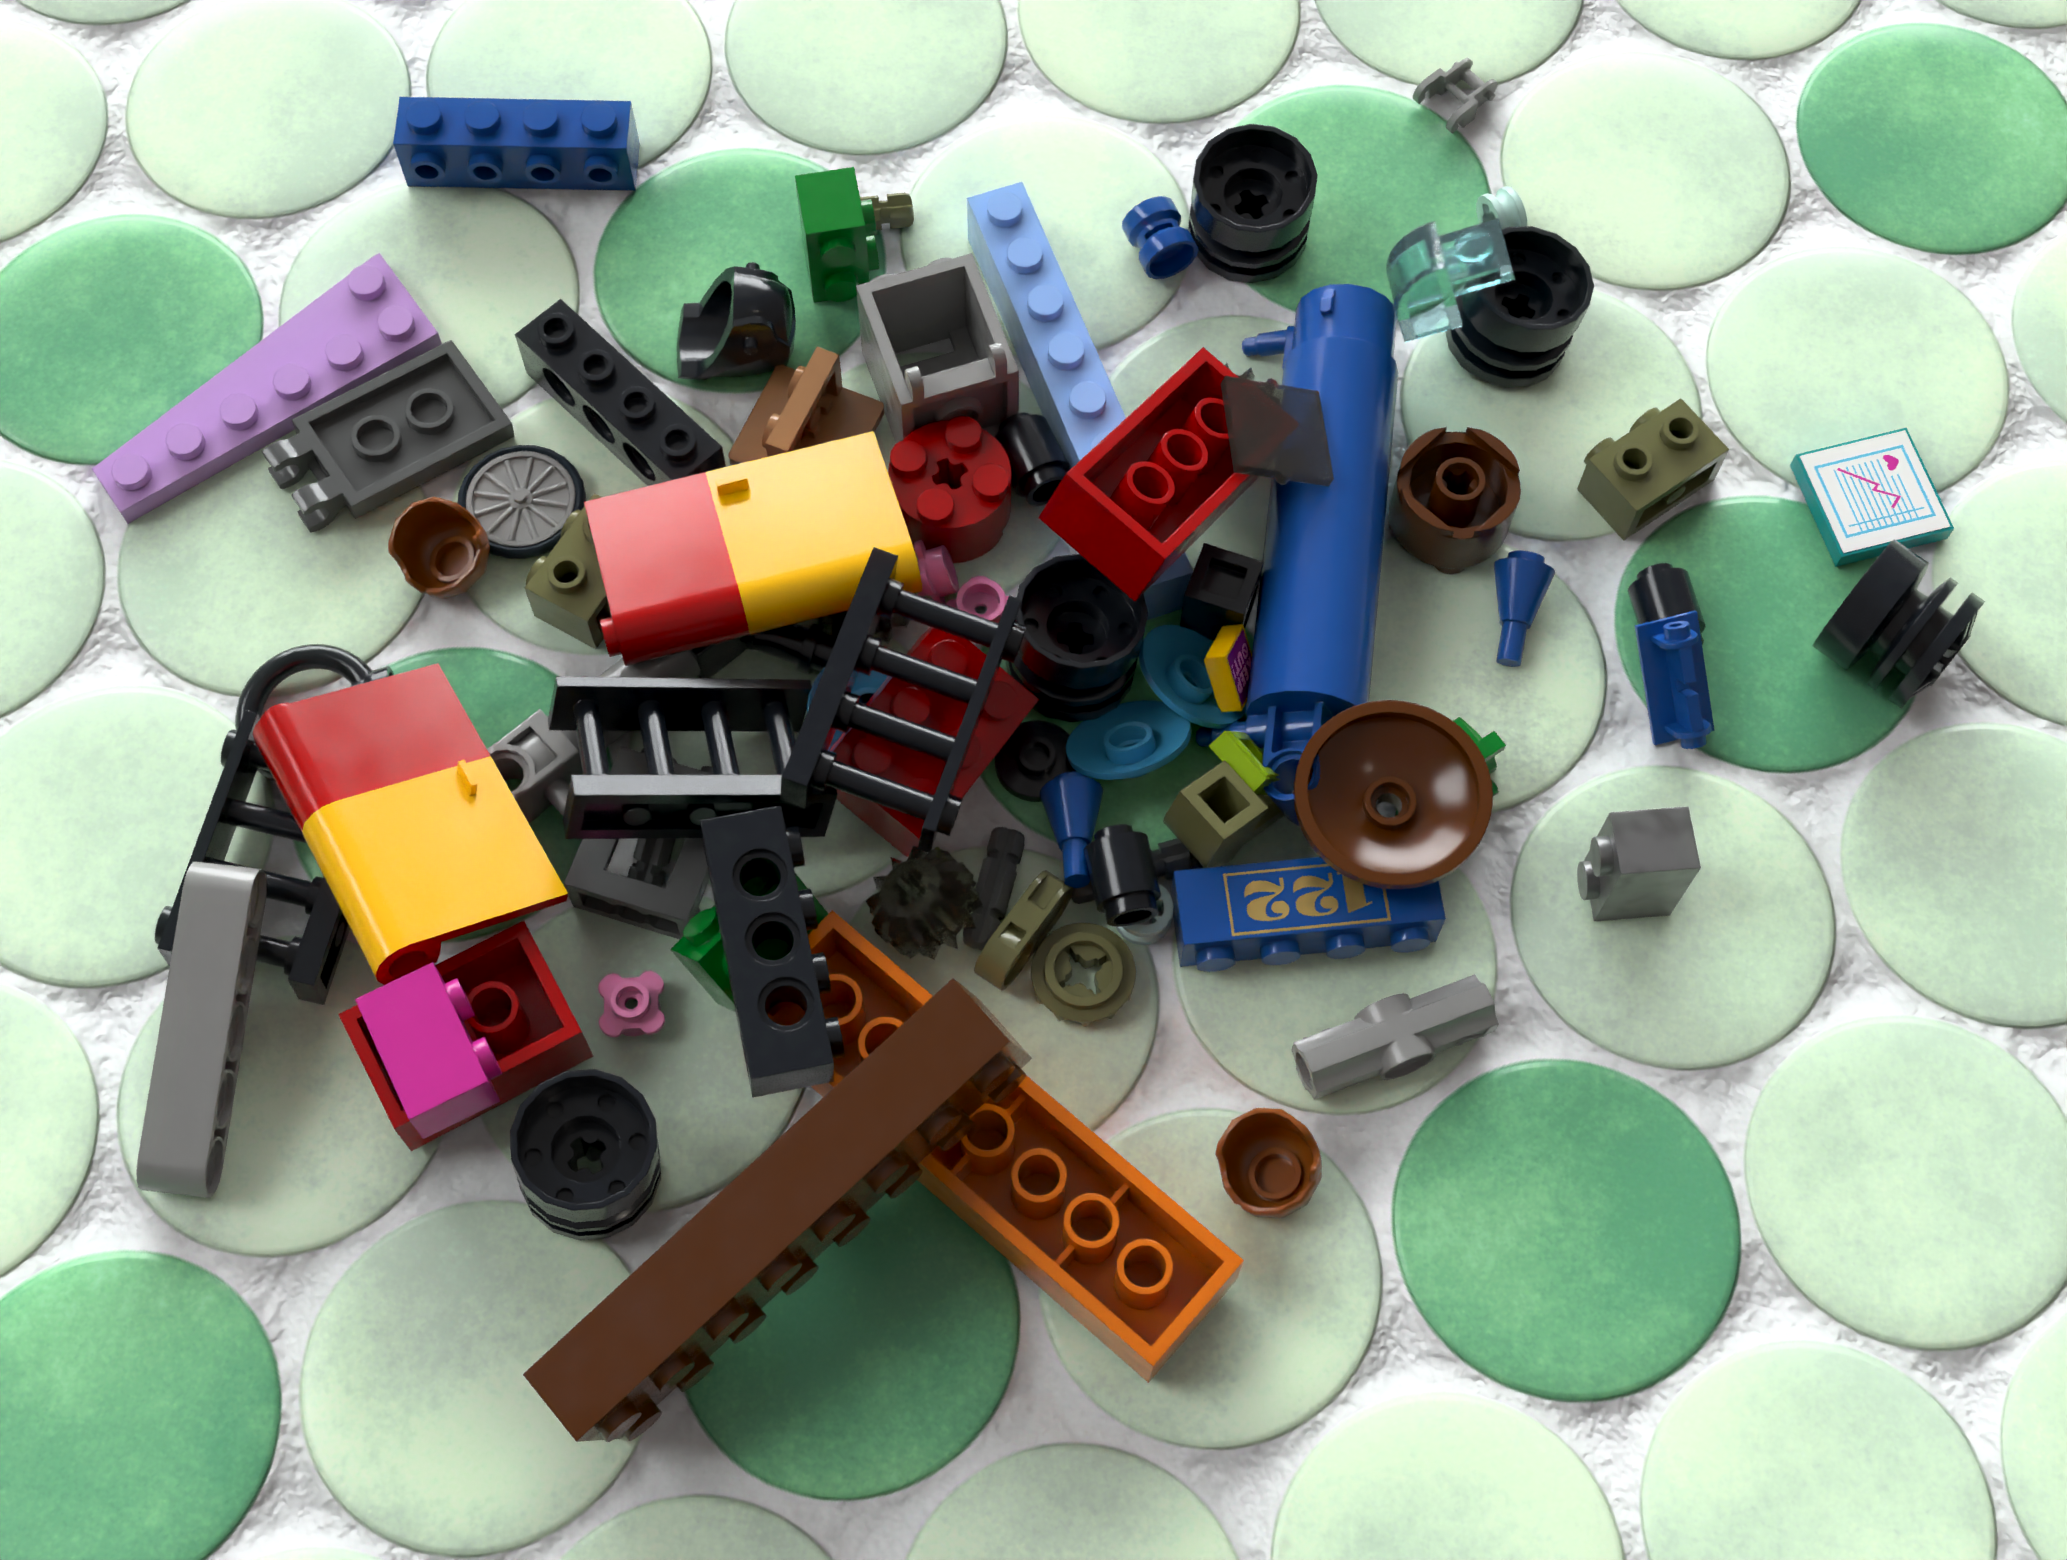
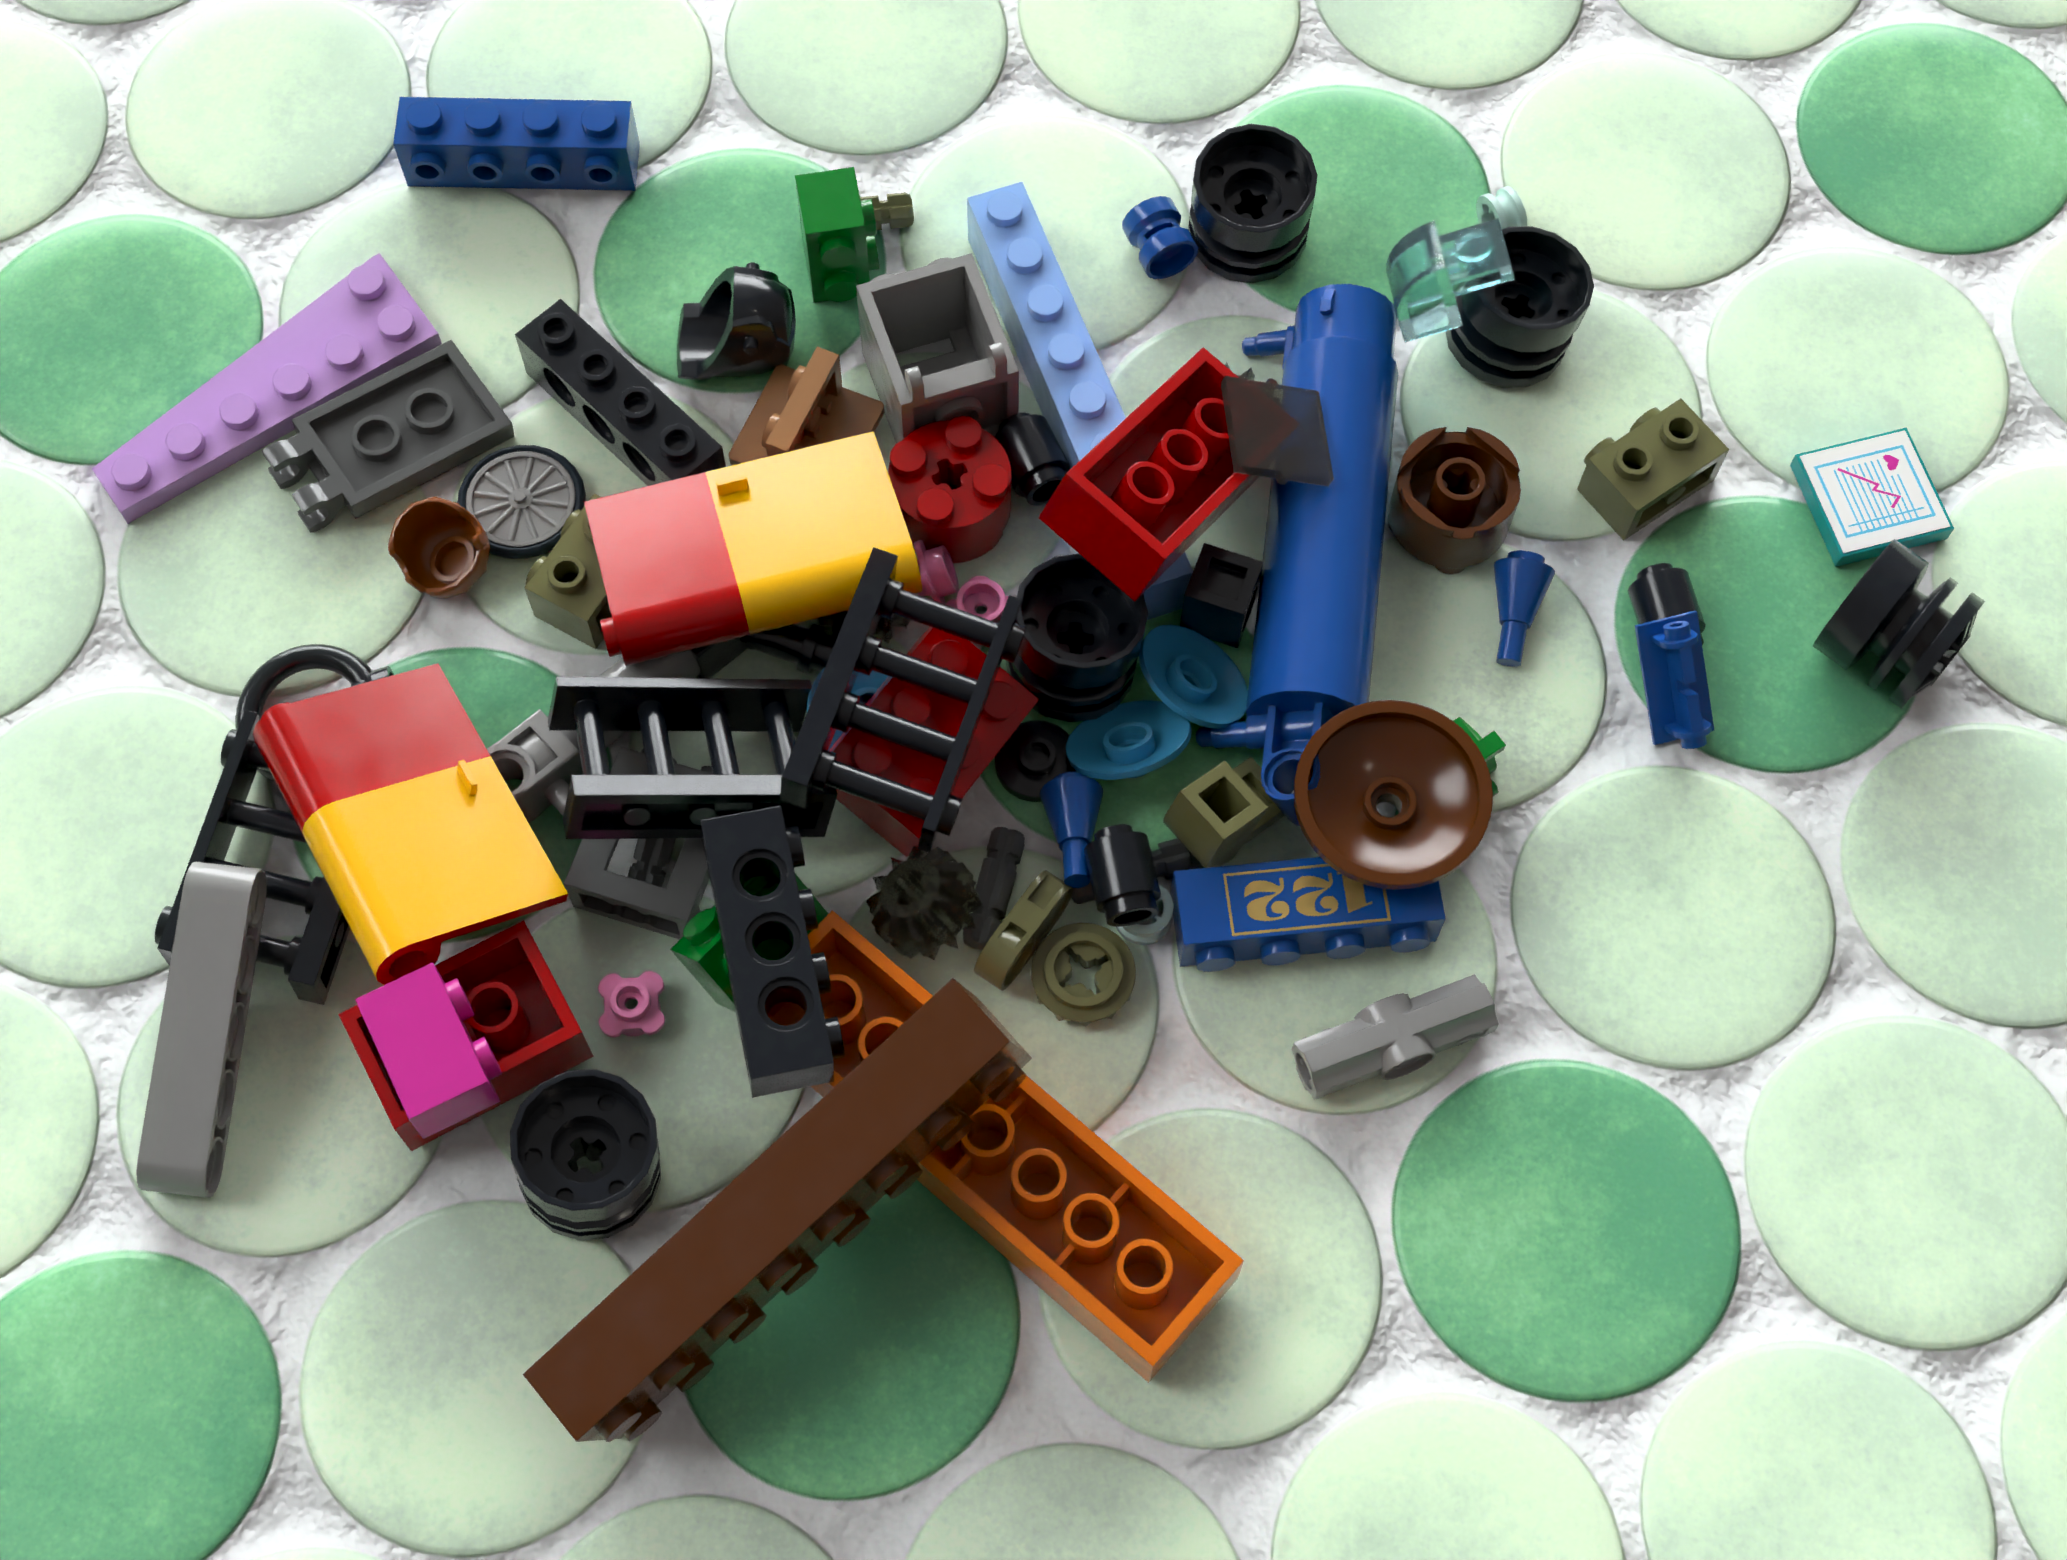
yellow tile [1204,624,1252,713] -> none
lime tile [1209,731,1280,795] -> none
dark orange hair [1215,1108,1322,1218] -> none
light grey piece [1413,58,1498,133] -> none
flat silver brick [1577,806,1701,921] -> none

